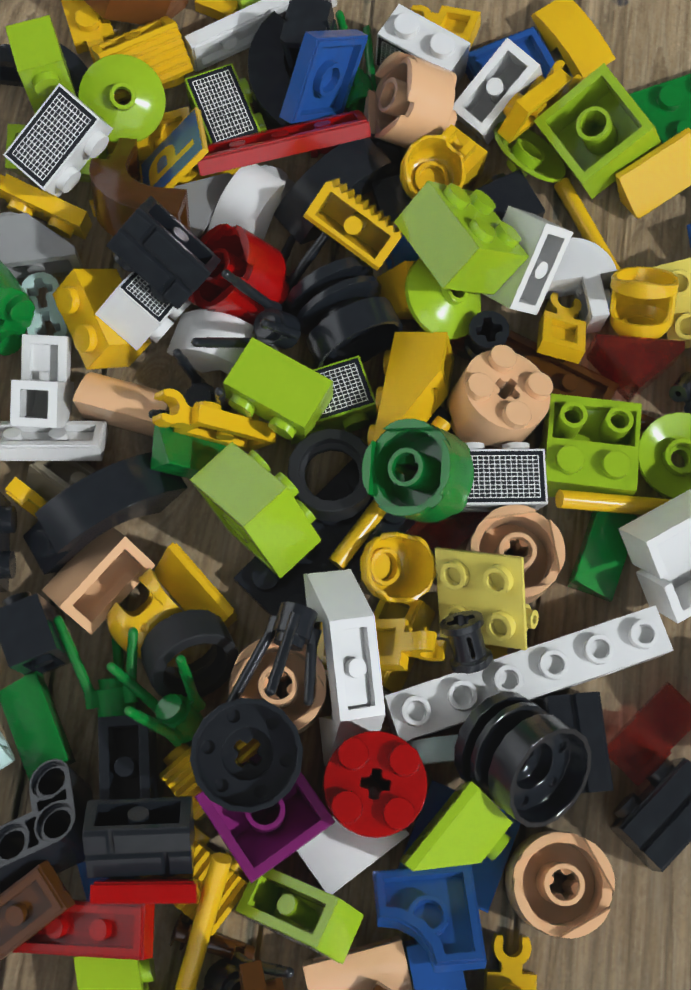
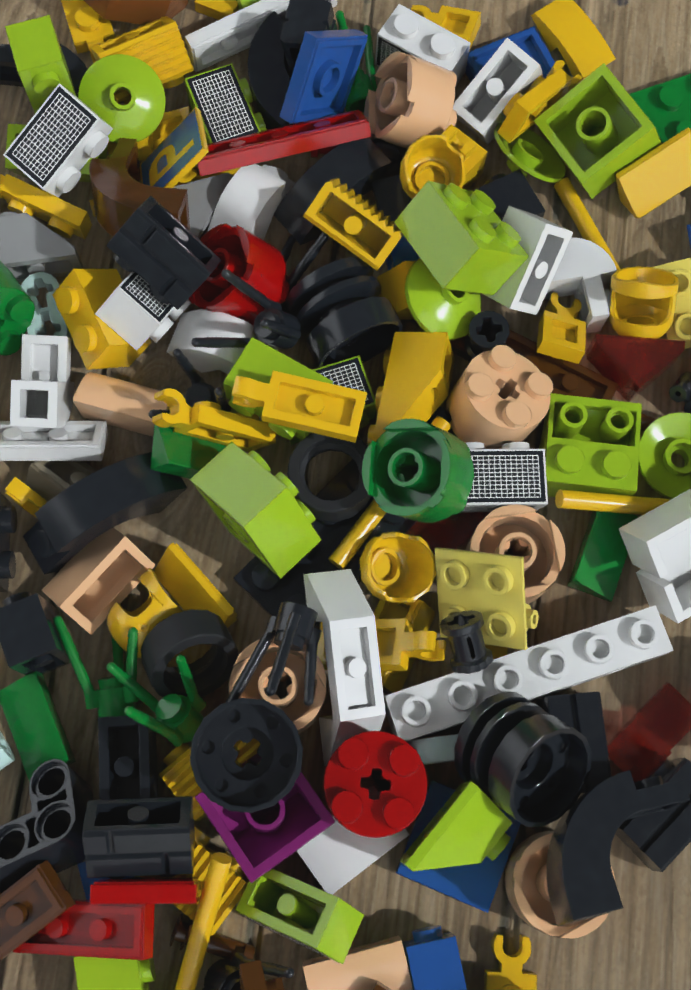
blue tile [372,864,487,973] -> none
none -> yellow plate [232,370,367,443]
none -> black arch [546,770,690,927]

